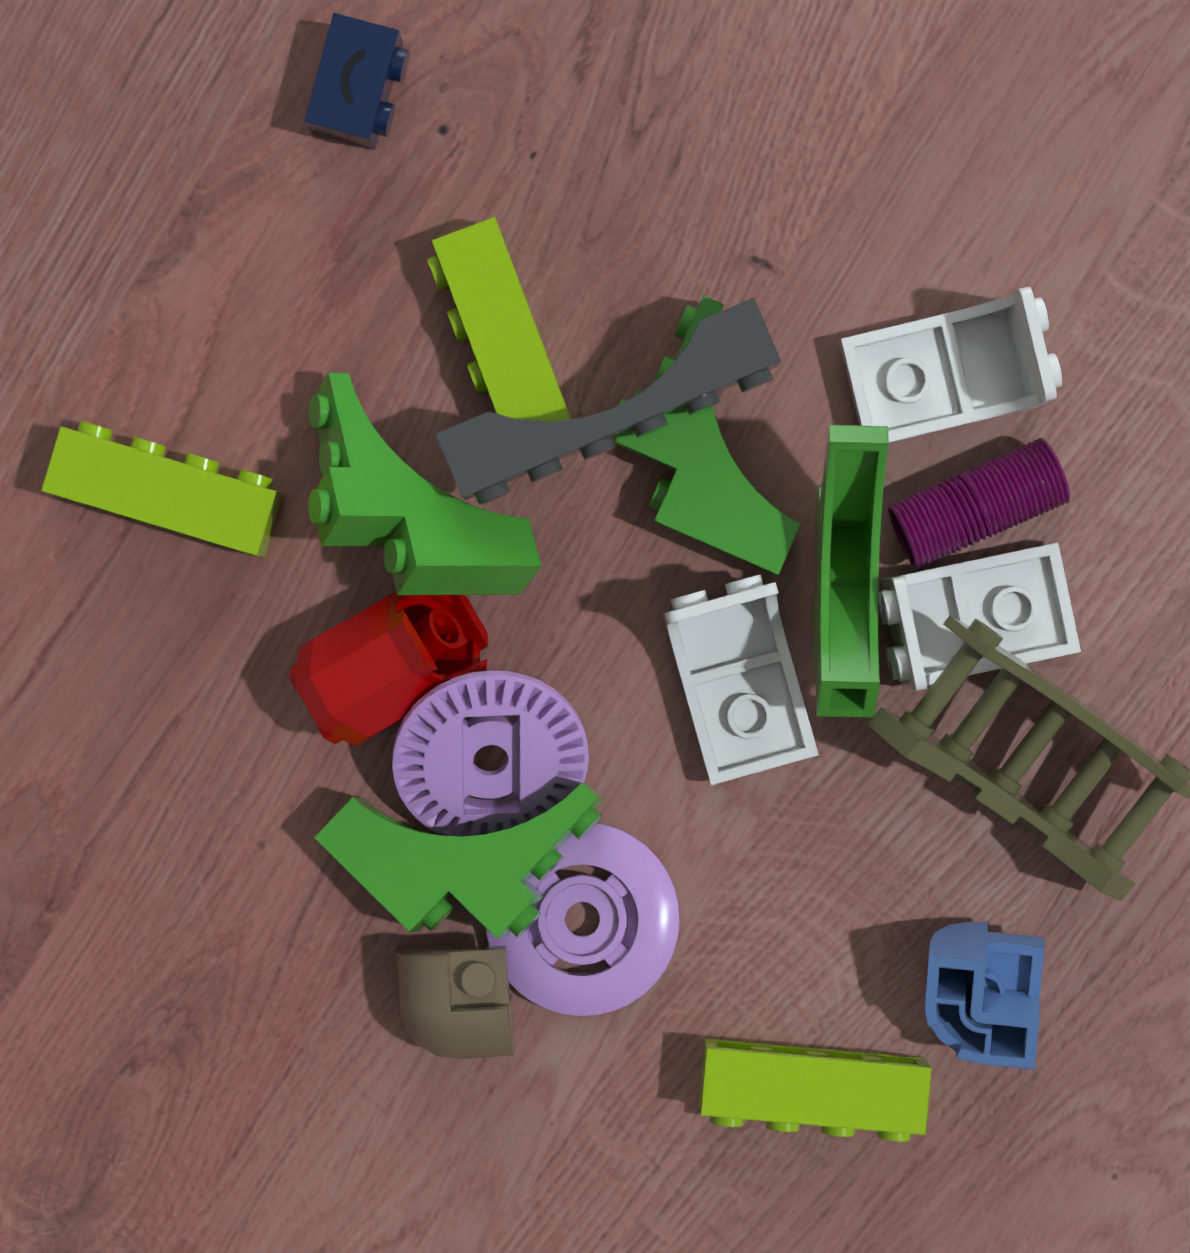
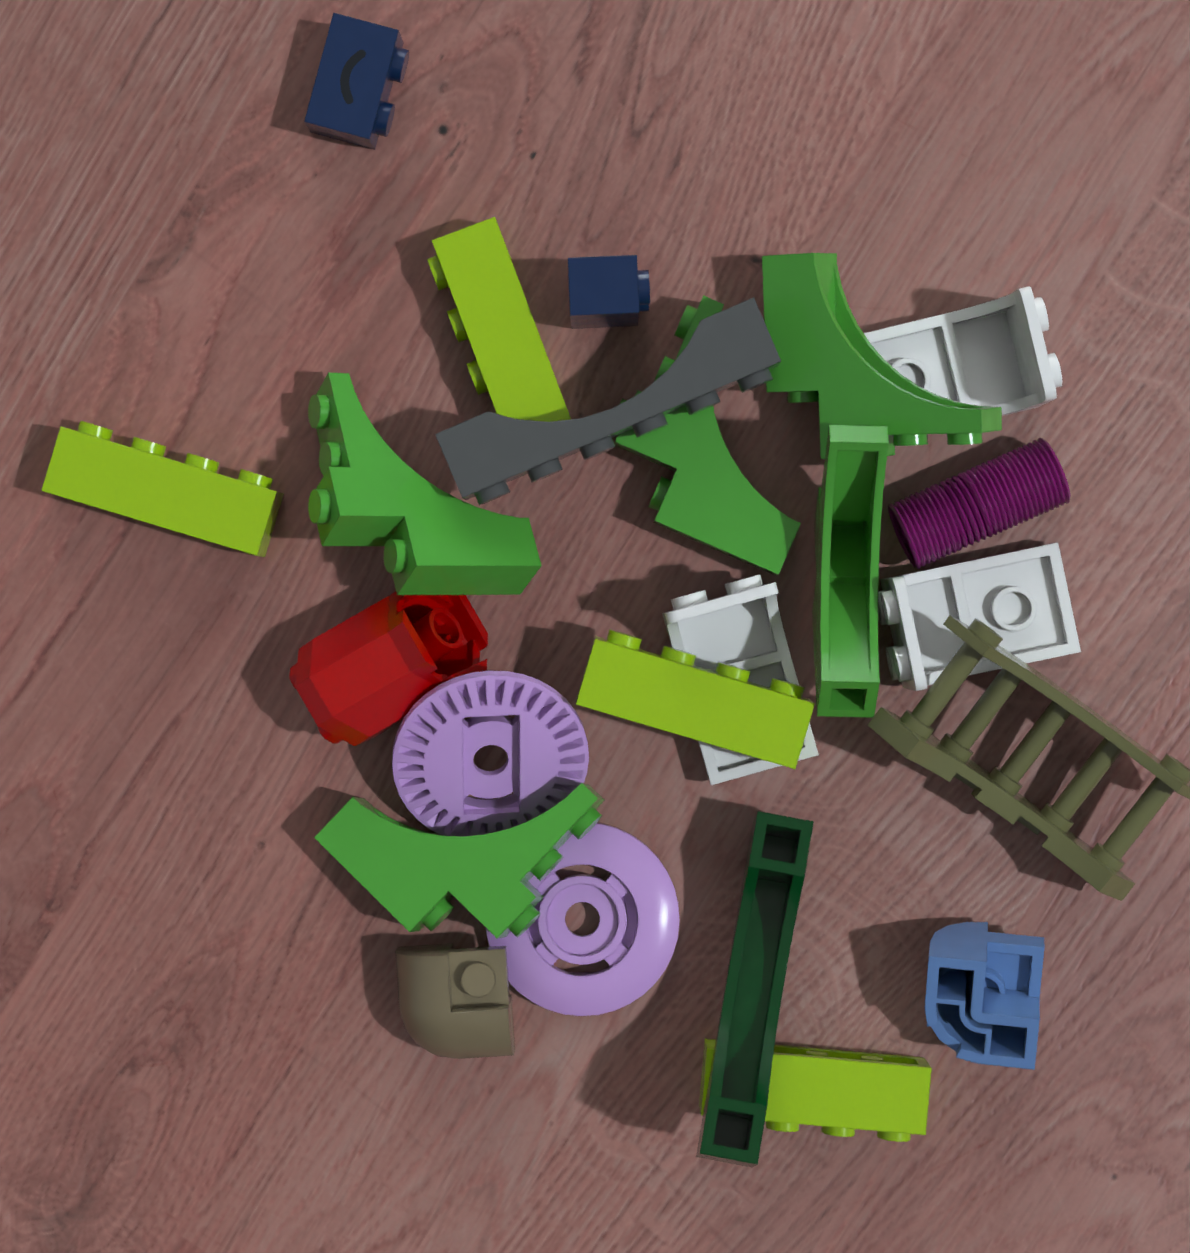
none -> dark blue brick [568,255,650,329]
none -> lime brick [576,630,815,769]
none -> dark green arch [696,811,814,1168]
none -> bright green arch [762,253,1002,459]

